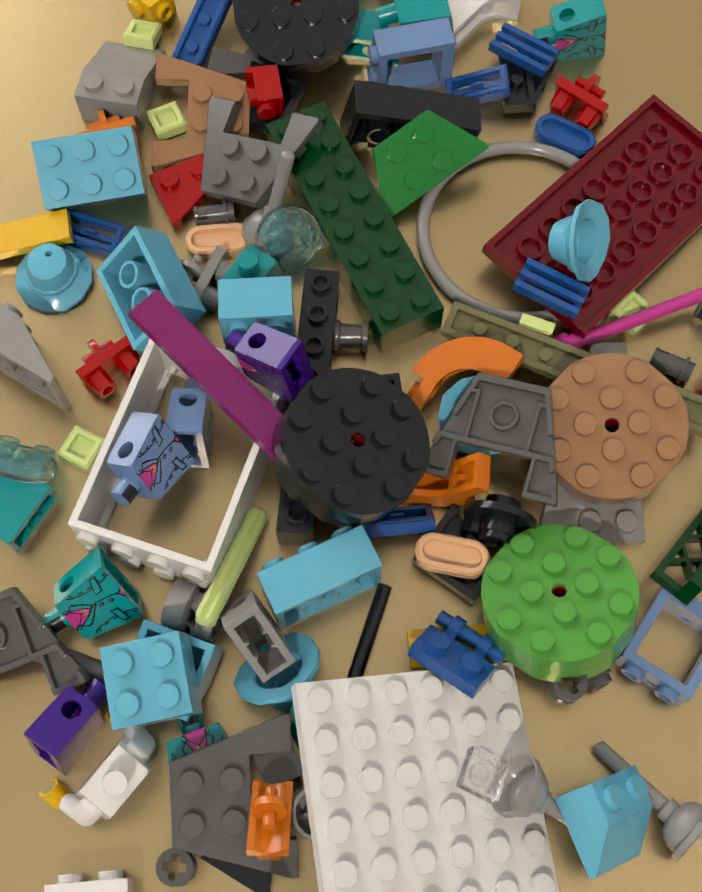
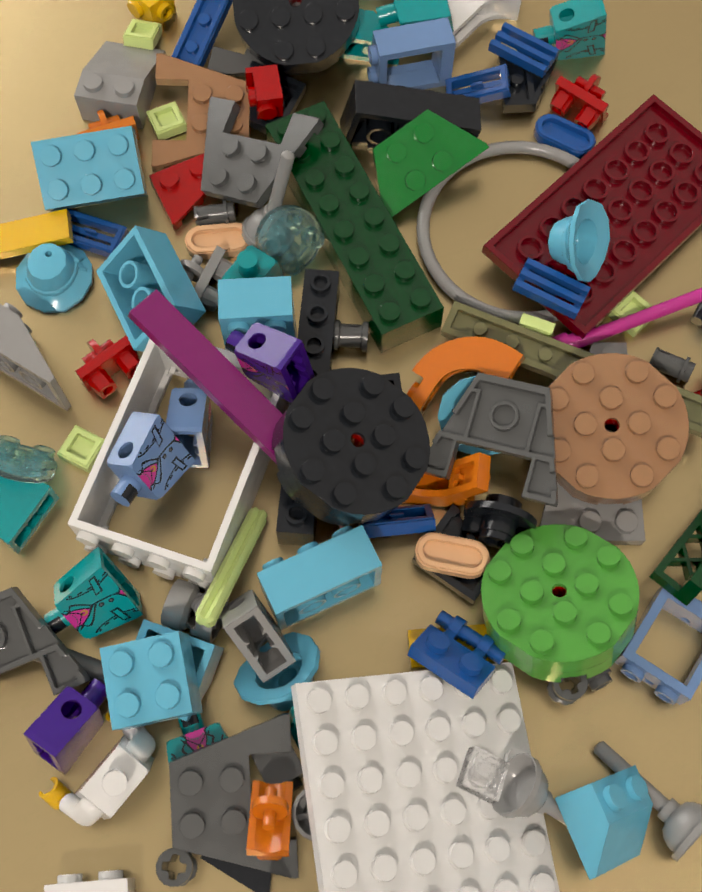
black bar [347,583,392,678] -> none

